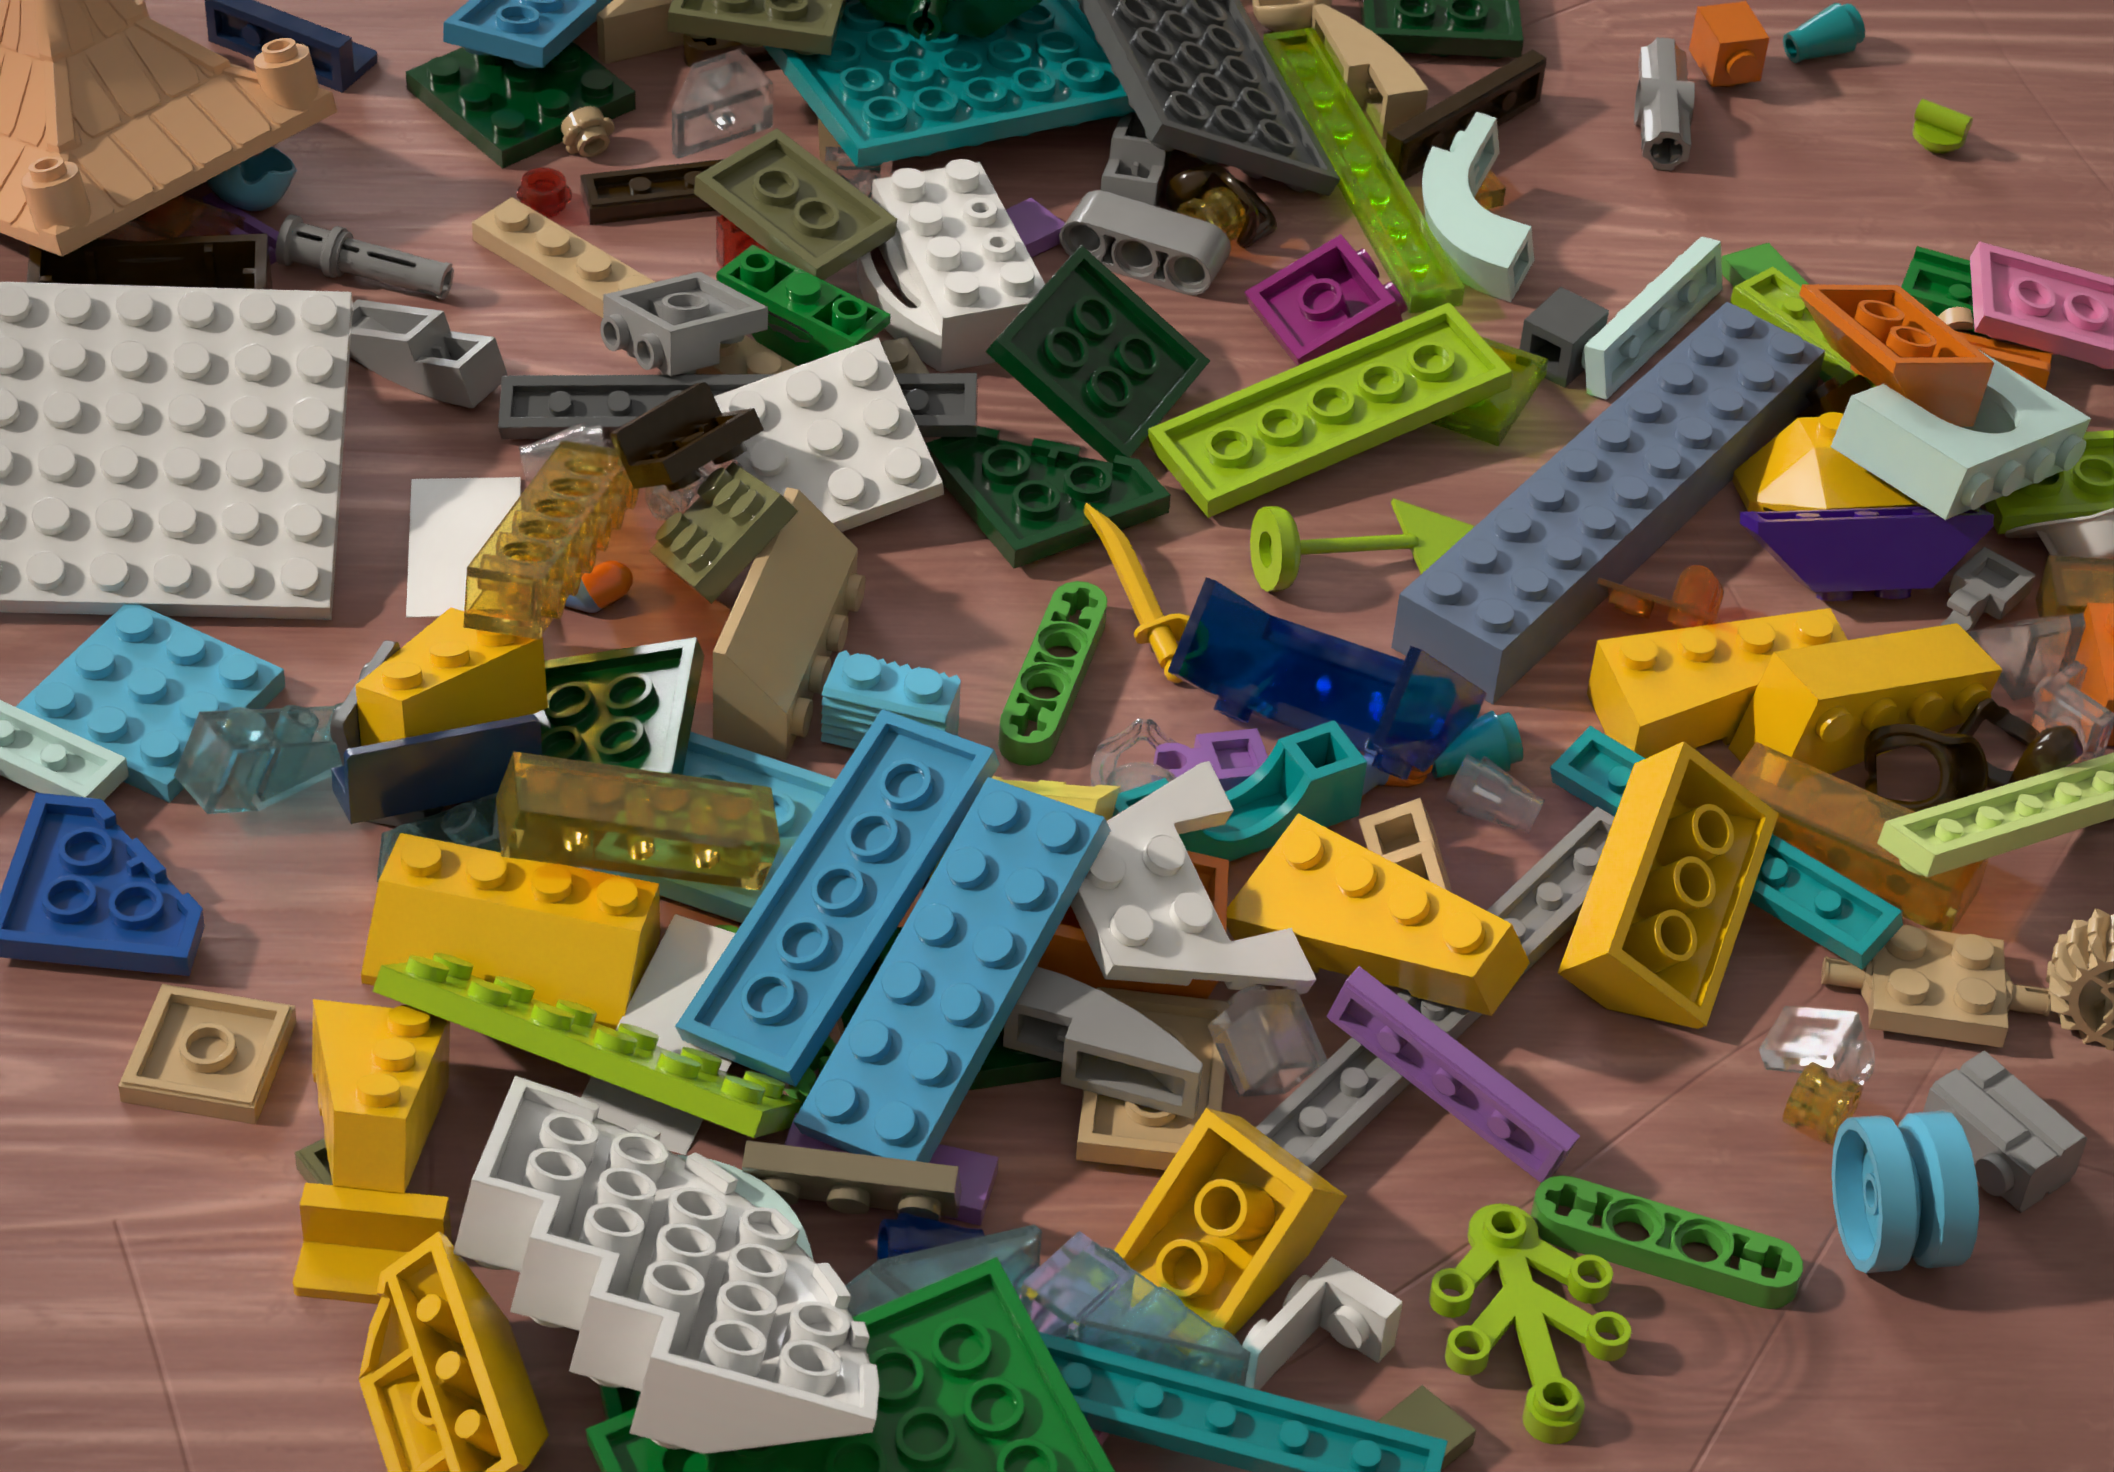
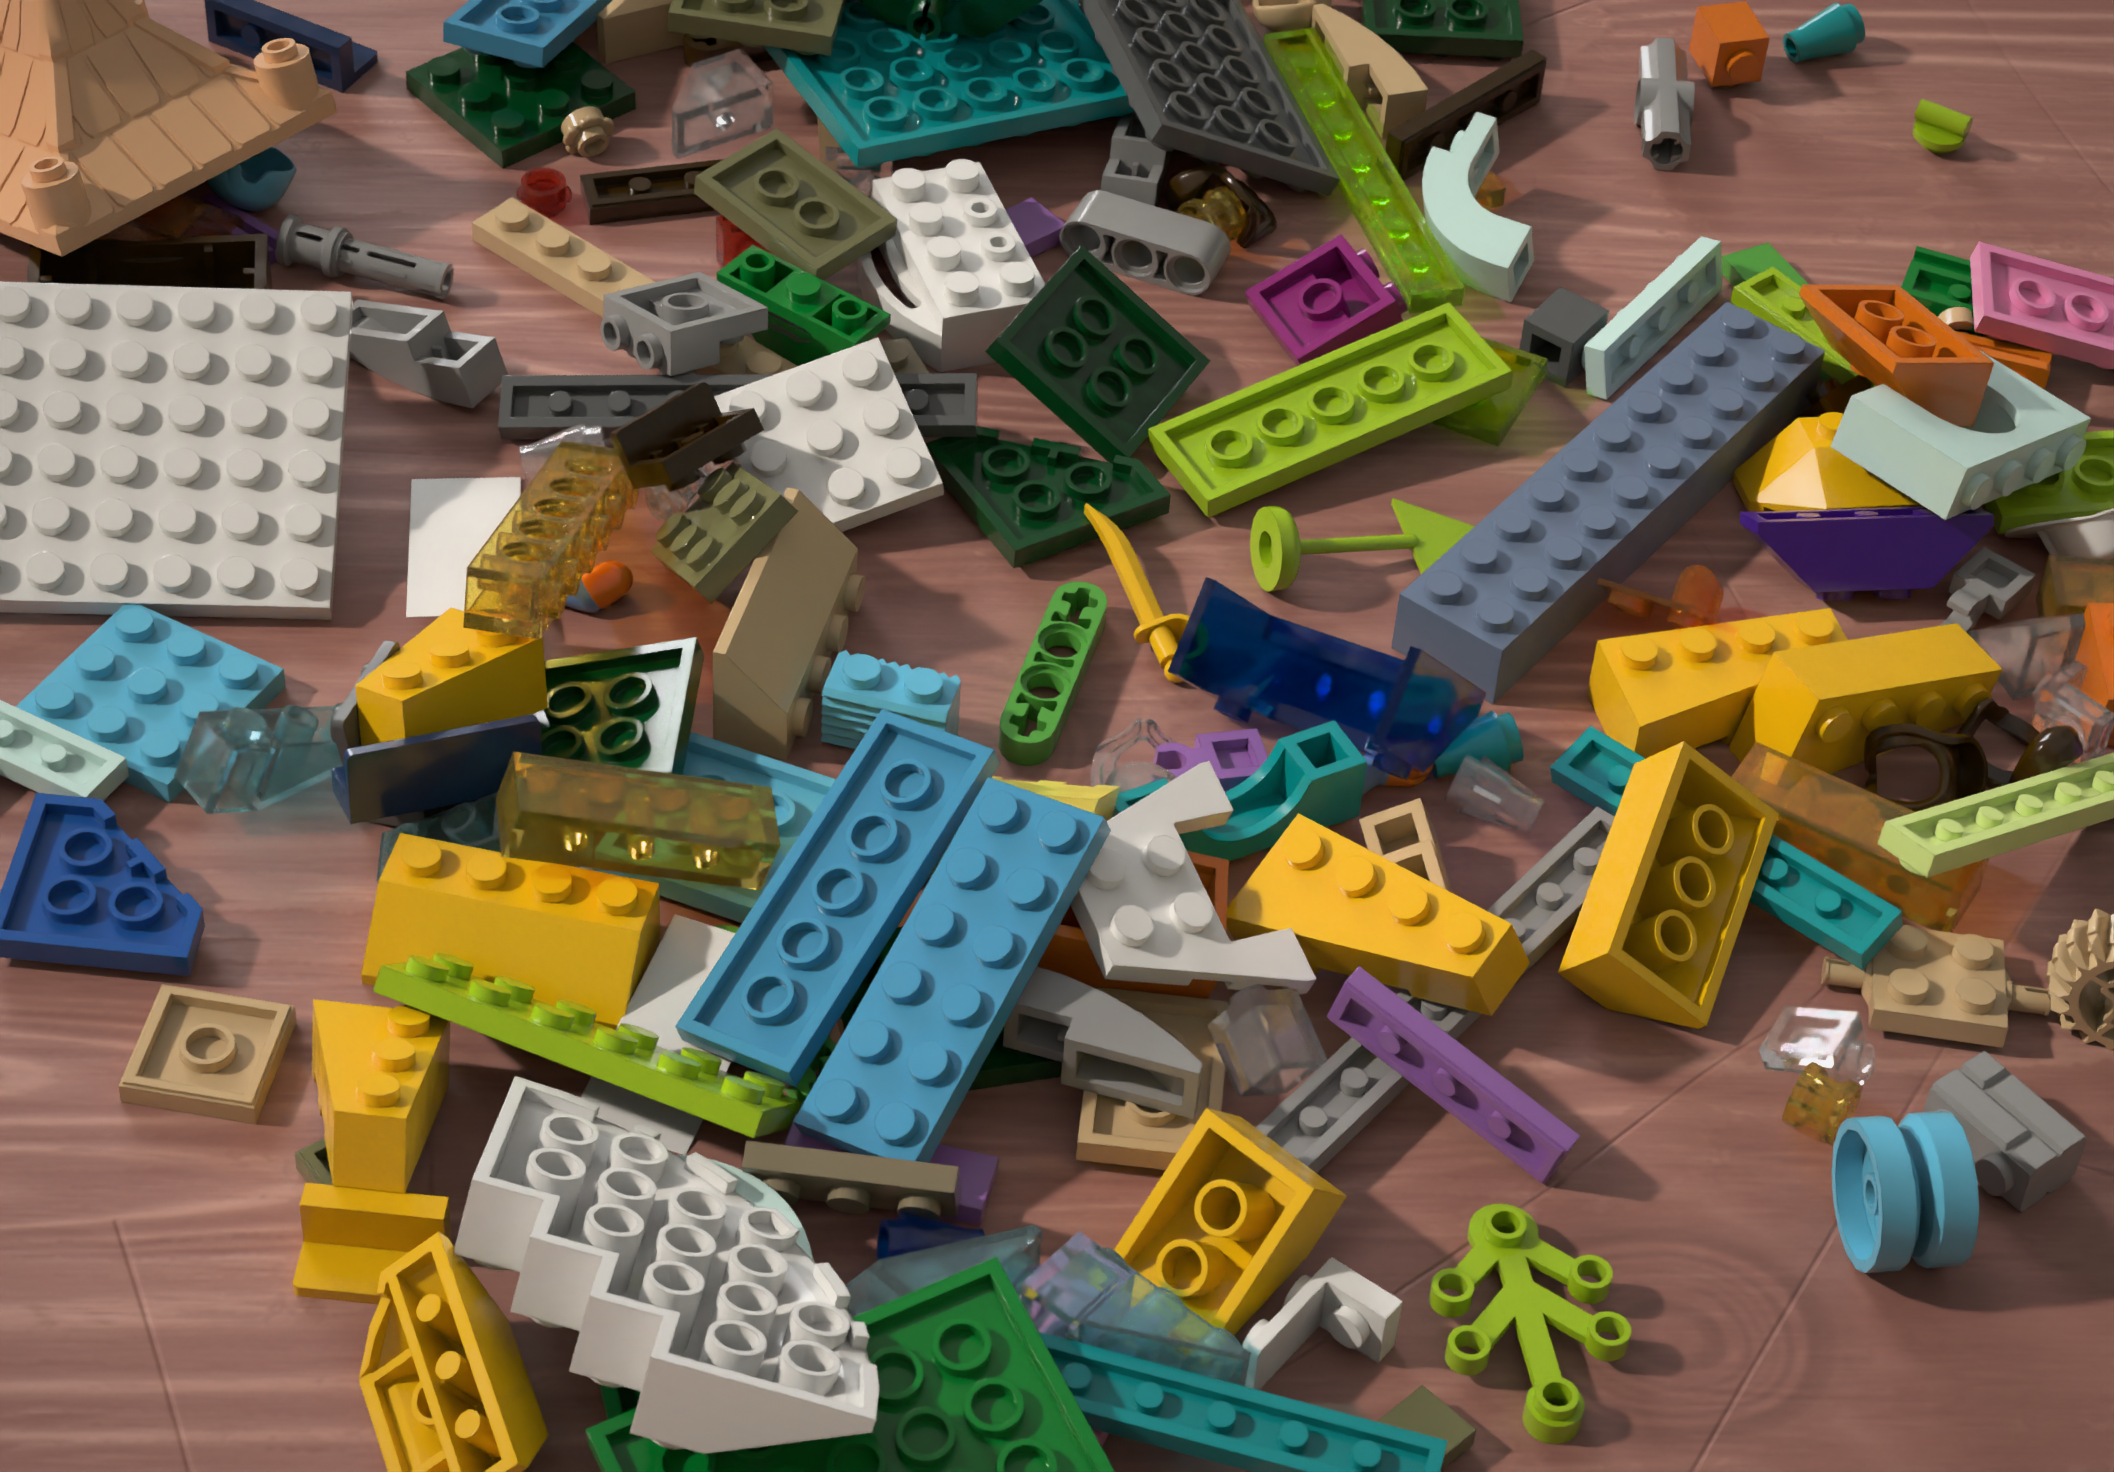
bright green beam [1531,1175,1803,1309] -> none

